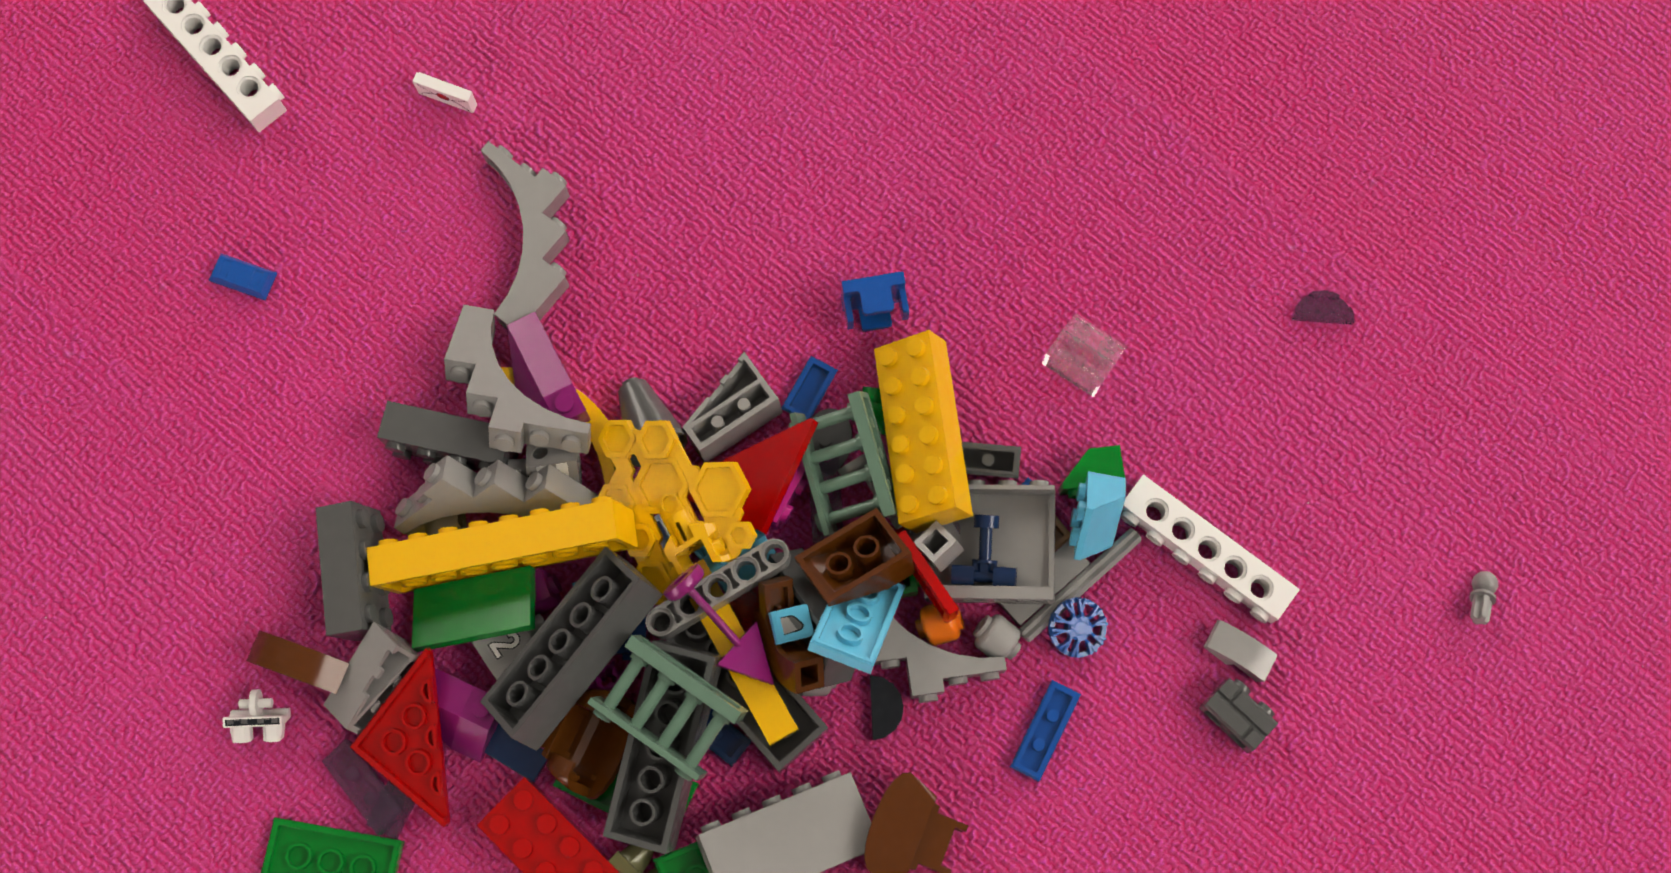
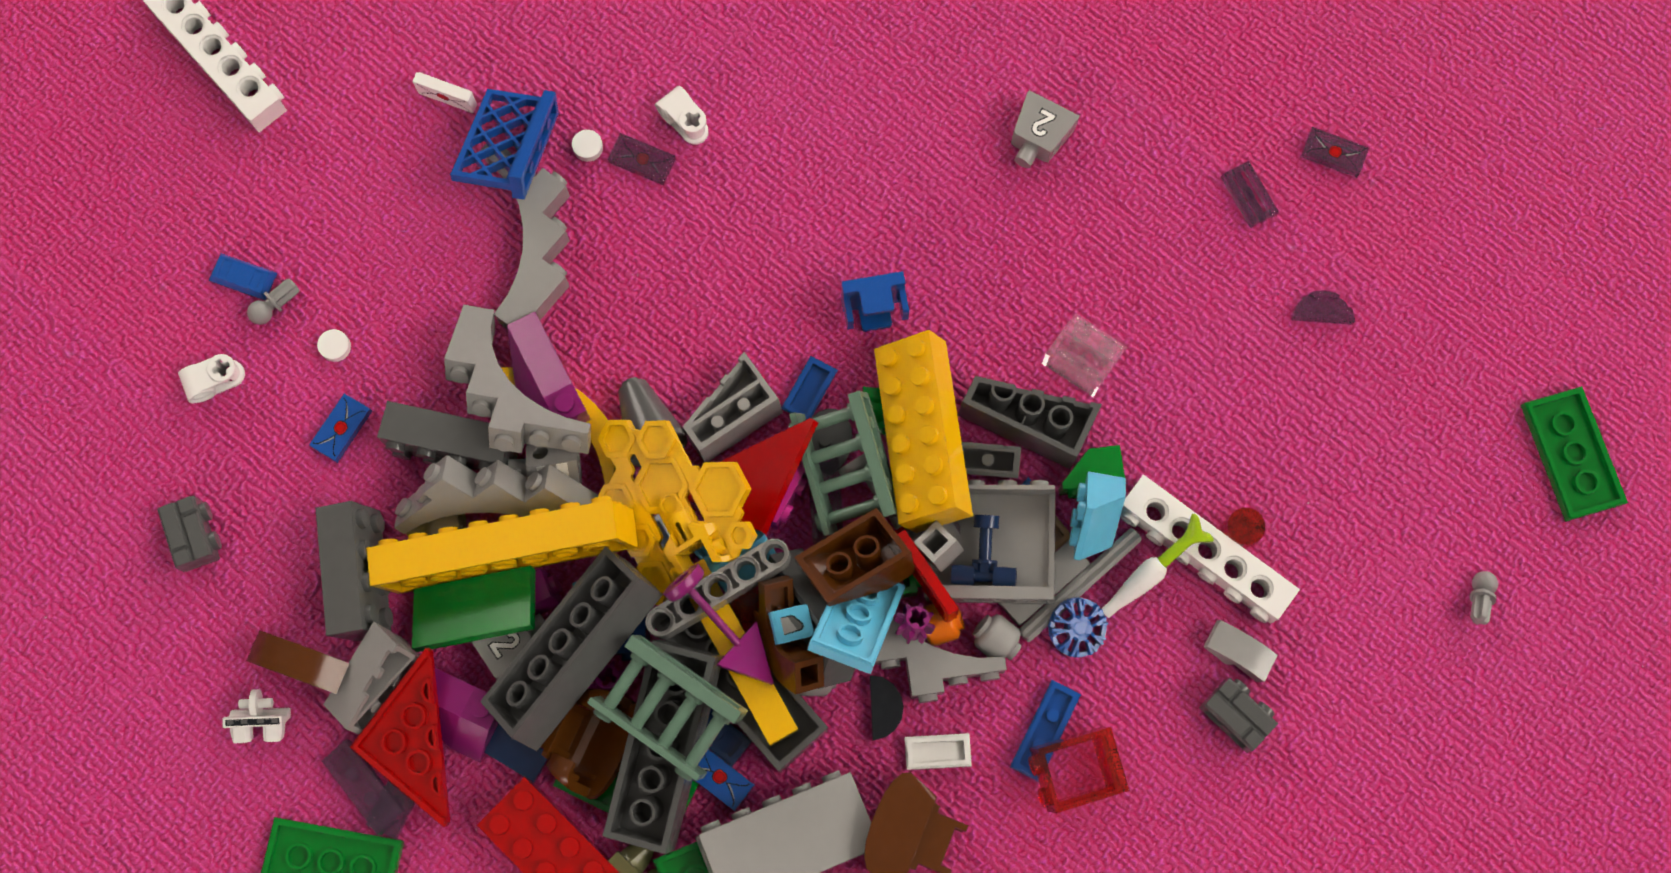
none -> dark grey brick [157,496,222,572]
none -> white piece [178,354,245,404]
none -> light grey axle [247,279,300,325]
none -> blue tile [309,393,372,463]
none -> white tile [317,329,351,362]
none -> blue fence [450,89,559,200]
none -> white tile [572,130,603,162]
none -> clear purple tile [608,133,676,185]
none -> white piece [655,86,709,145]
none -> blue tile [696,749,754,811]
none -> magenta gear [894,603,935,644]
none -> white tile [904,733,972,770]
none -> dark grey wedge [957,376,1102,469]
none -> light grey torso [1011,90,1080,168]
none -> clear red window [1028,727,1130,813]
none -> white piece [1101,513,1214,618]
none -> clear purple tile [1221,161,1279,228]
none -> clear red piece [1221,507,1265,549]
none -> clear purple tile [1300,127,1369,178]
none -> green tile [1521,386,1628,522]

